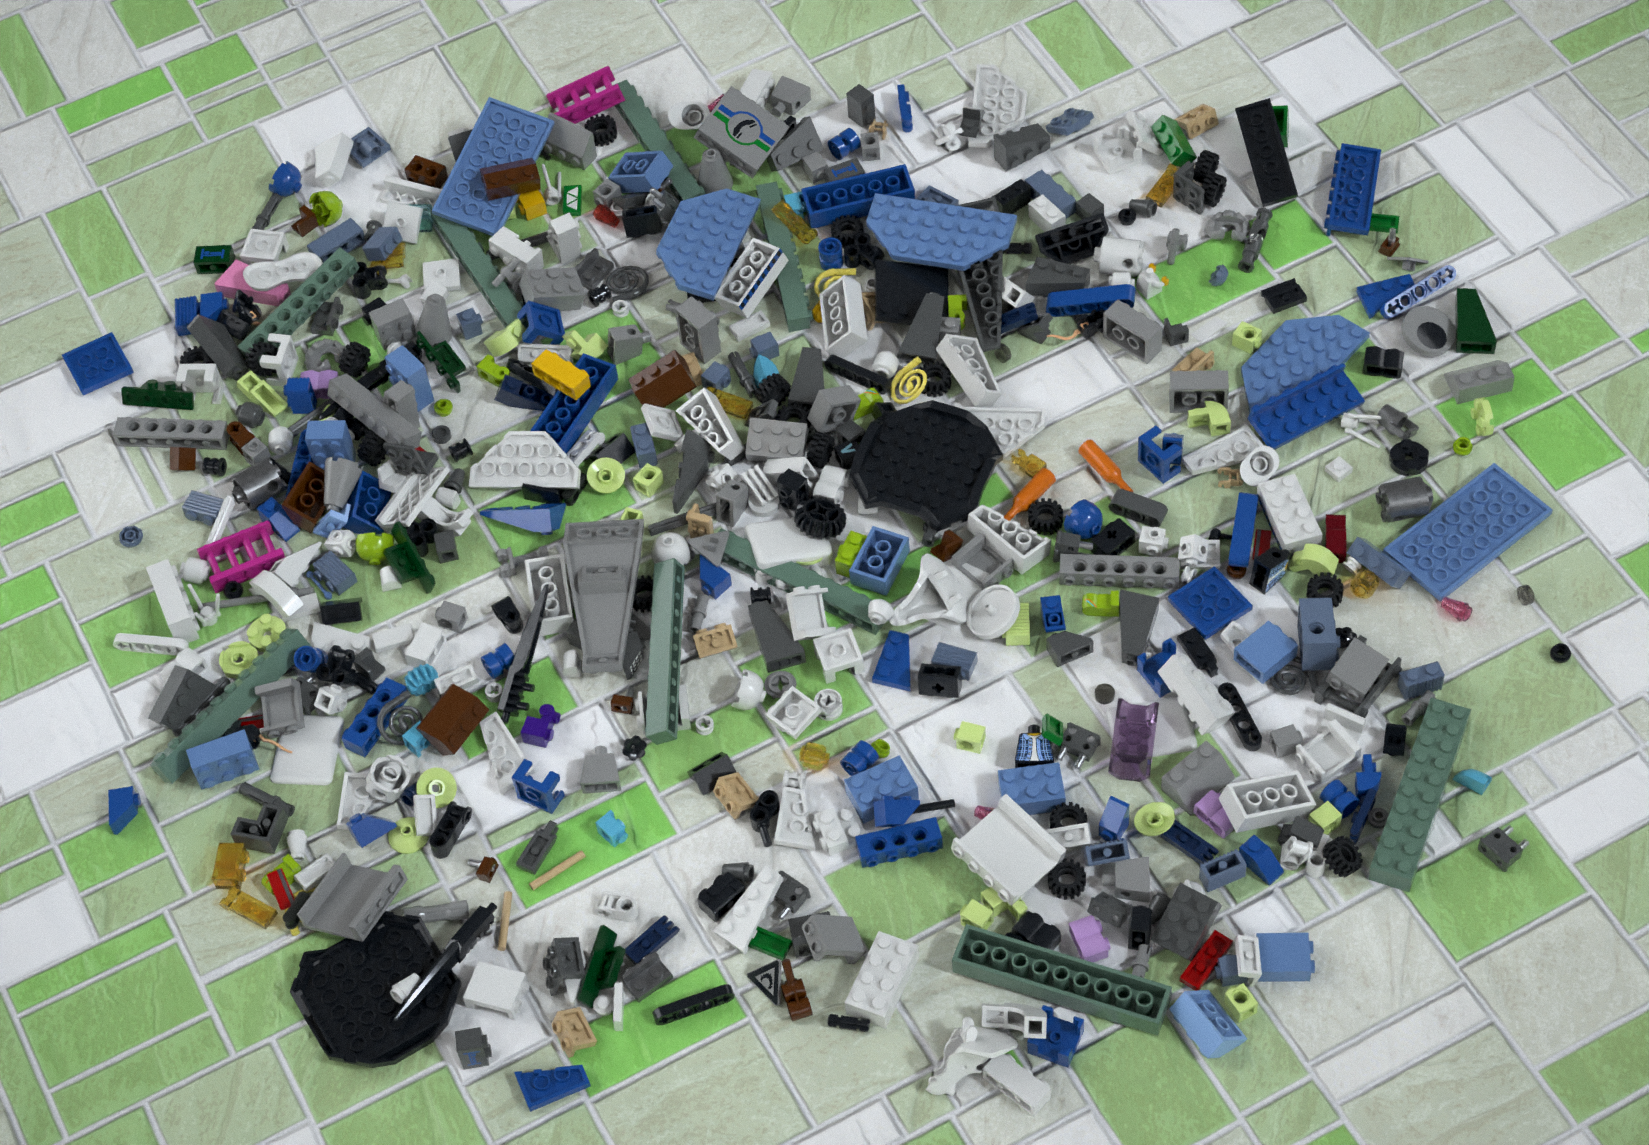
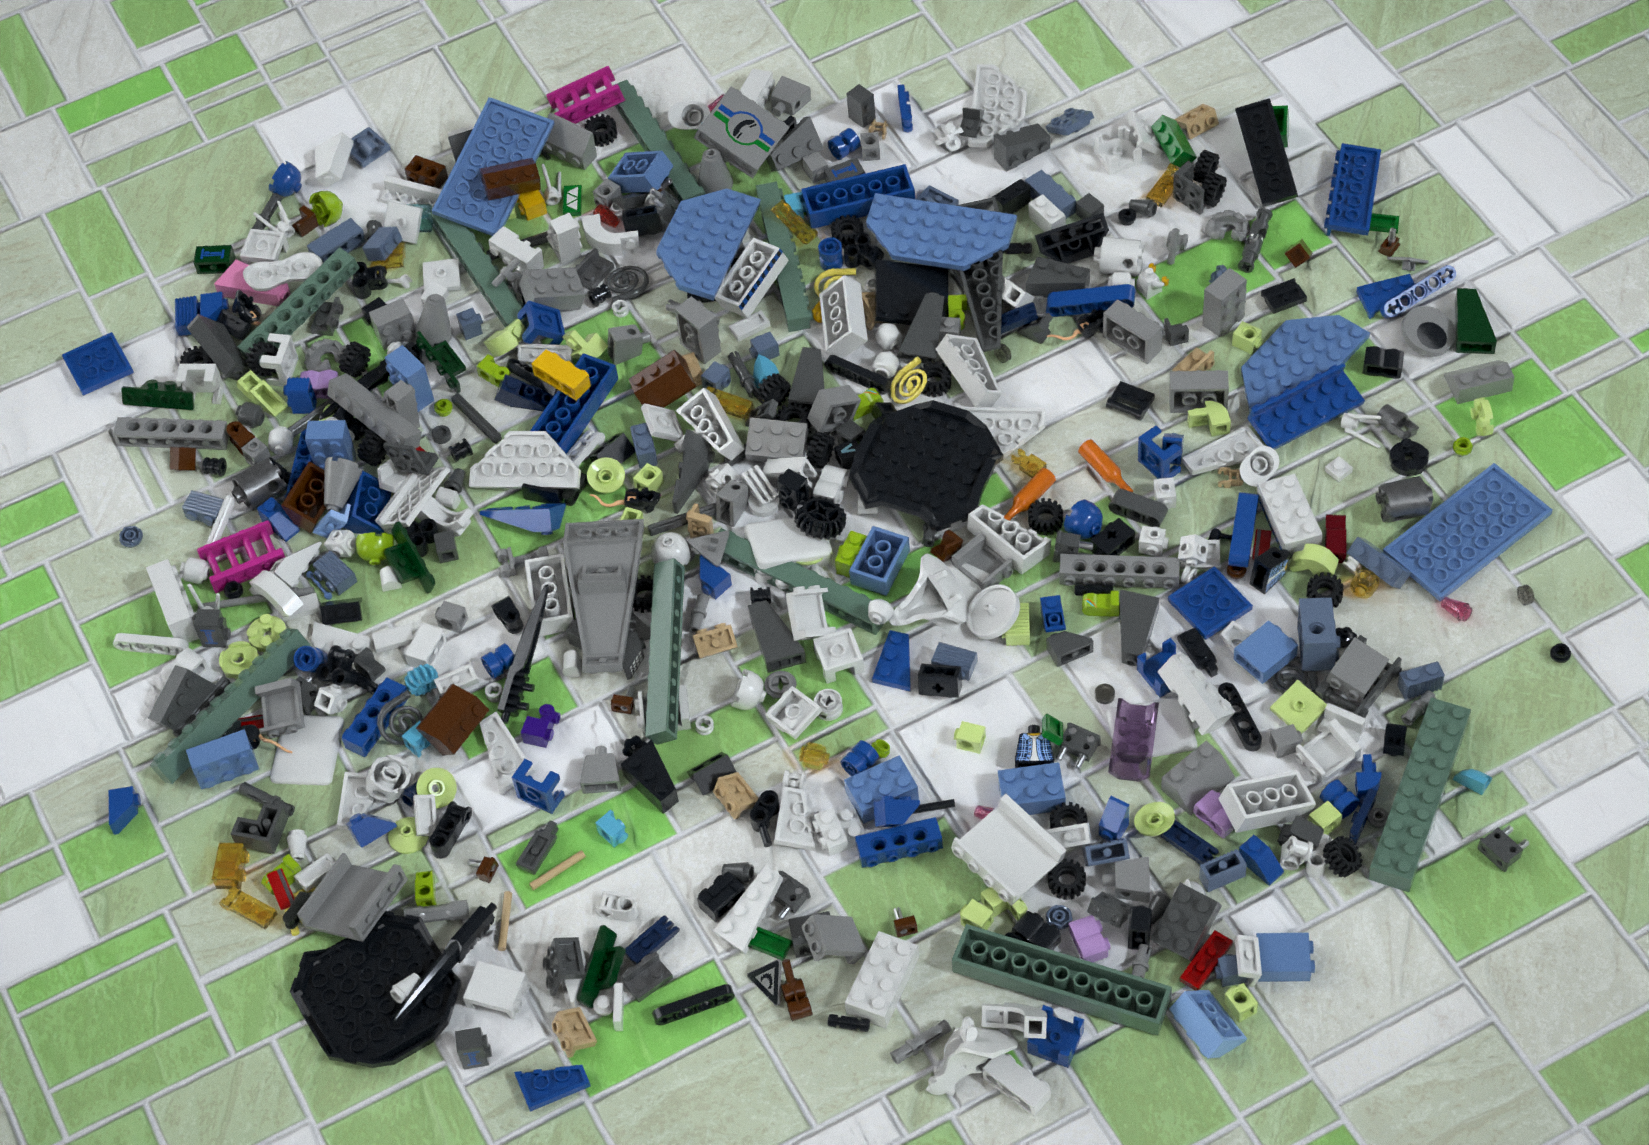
none -> dark grey brick [194,609,231,648]
none -> white plant [253,201,295,238]
none -> lime leg [415,870,437,907]
none -> dark grey axle [451,393,502,443]
none -> white arch [582,214,640,256]
none -> black animal [590,487,661,513]
none -> black wedge [621,739,679,814]
none -> white head [875,323,903,351]
none -> light grey pin [890,1019,952,1065]
none -> reddish brown piece [893,907,918,938]
none -> sand blue plate [1046,905,1073,930]
none -> black axle [1074,584,1113,596]
none -> black plate [1106,381,1155,421]
none -> white brick [1153,477,1176,509]
none -> light grey brick [1202,268,1247,337]
none -> yellowish green plate [1270,680,1327,734]
none -> reddish brown panel [1285,239,1313,268]

